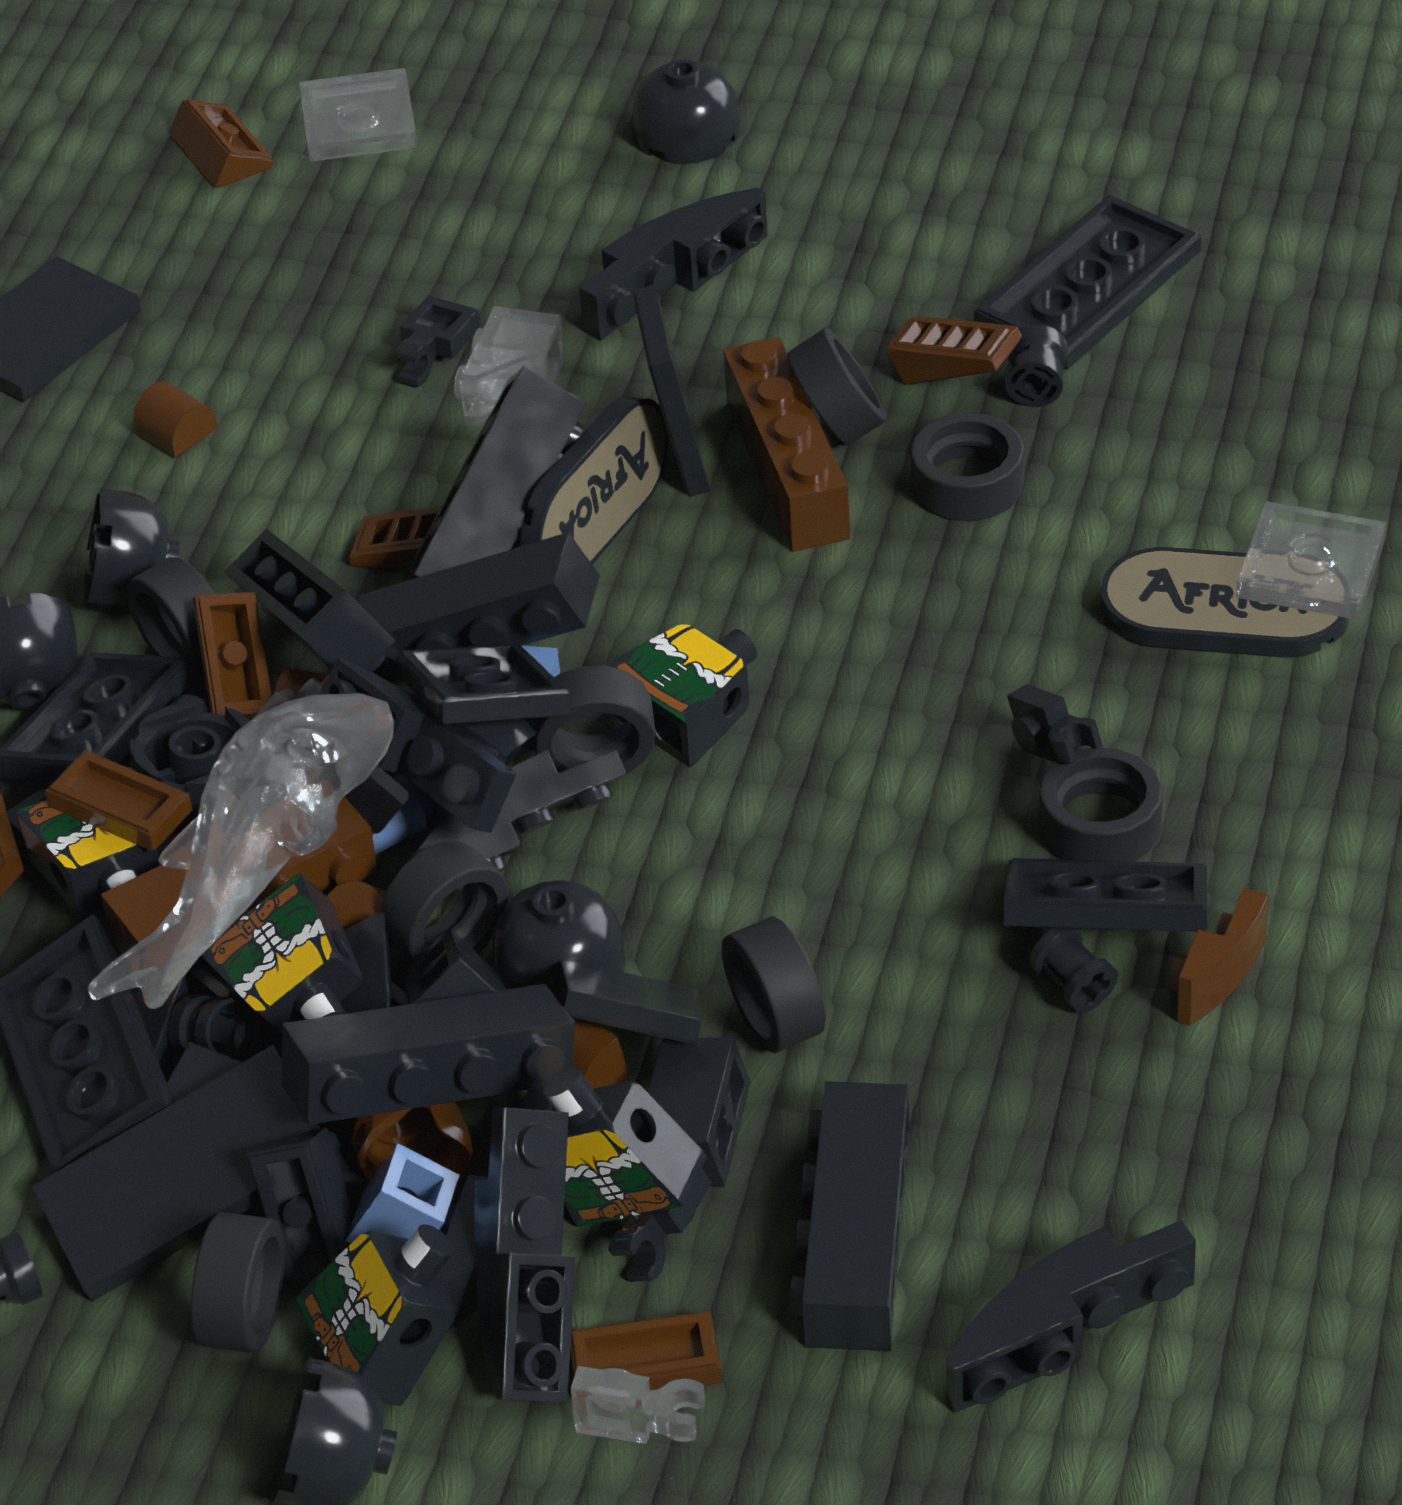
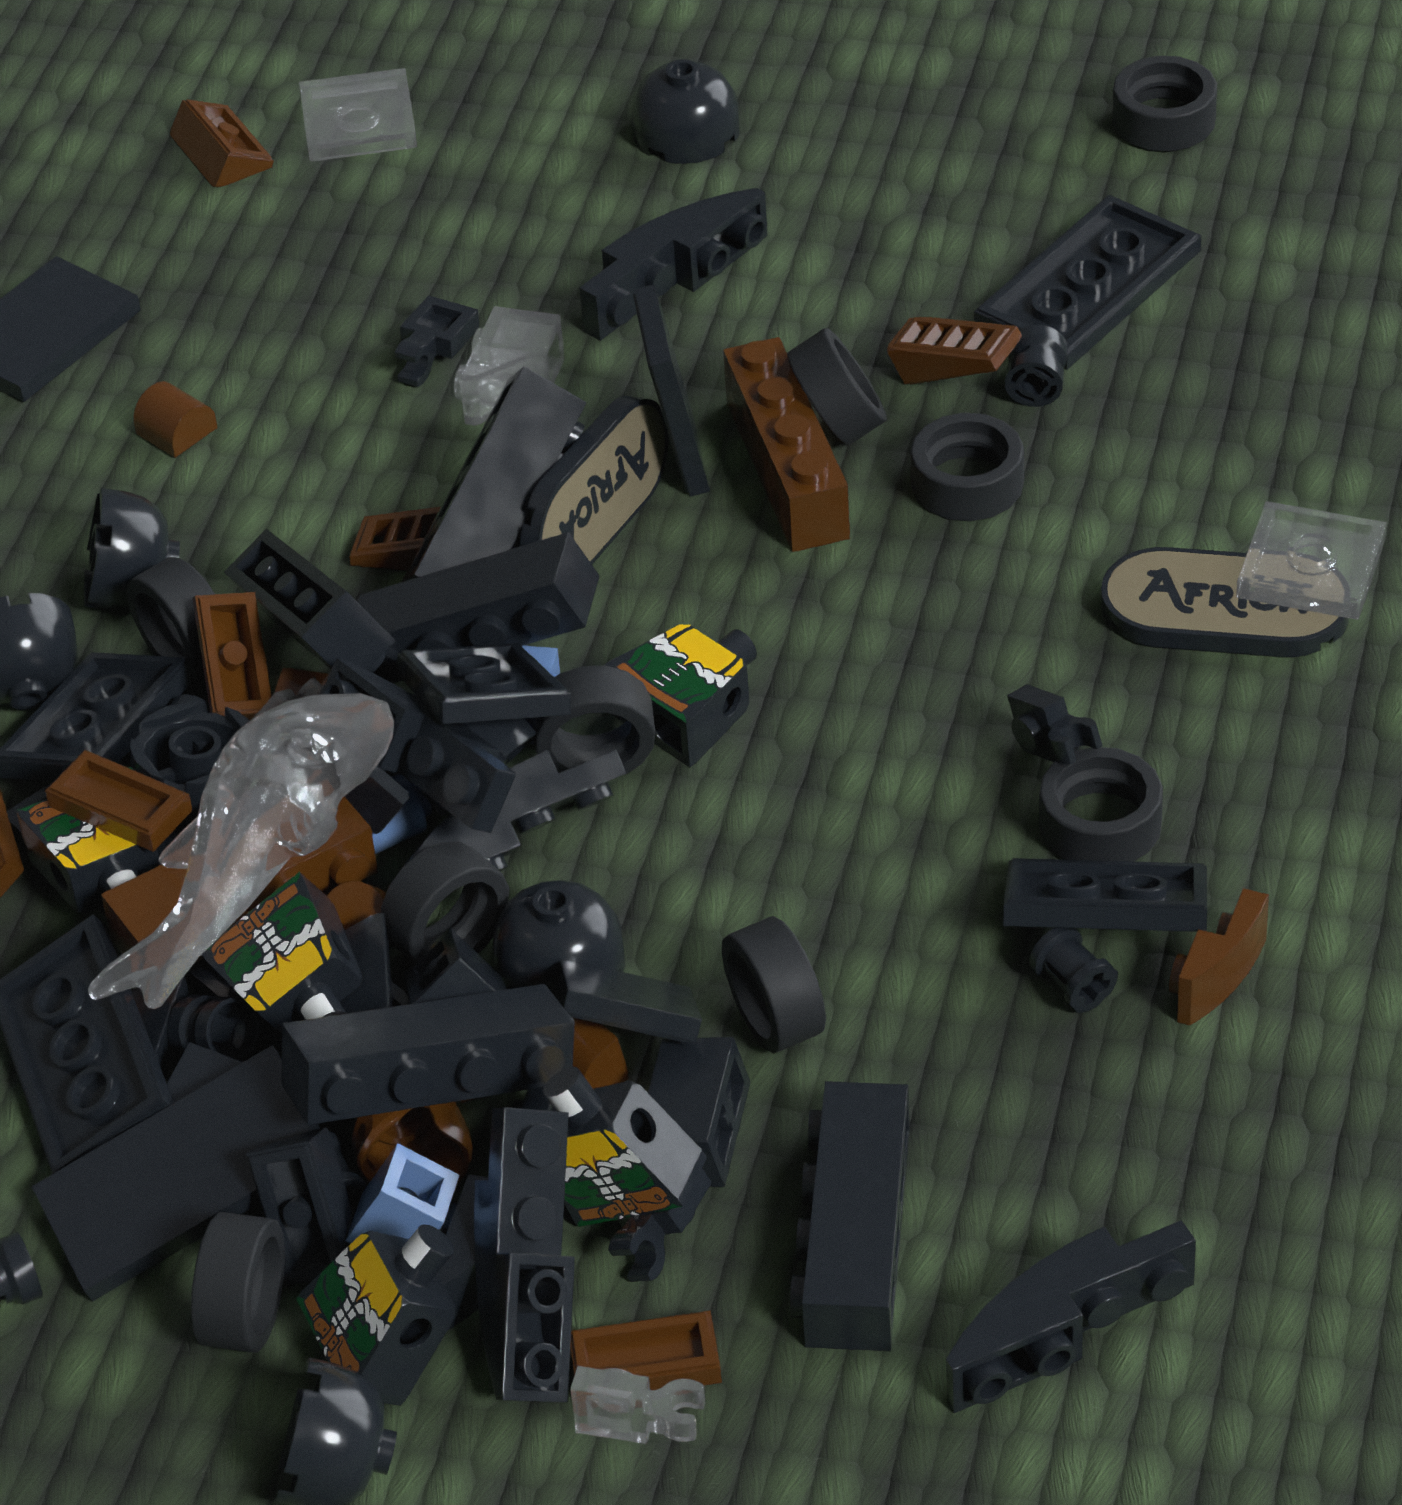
none -> black tyre [1112,56,1217,151]

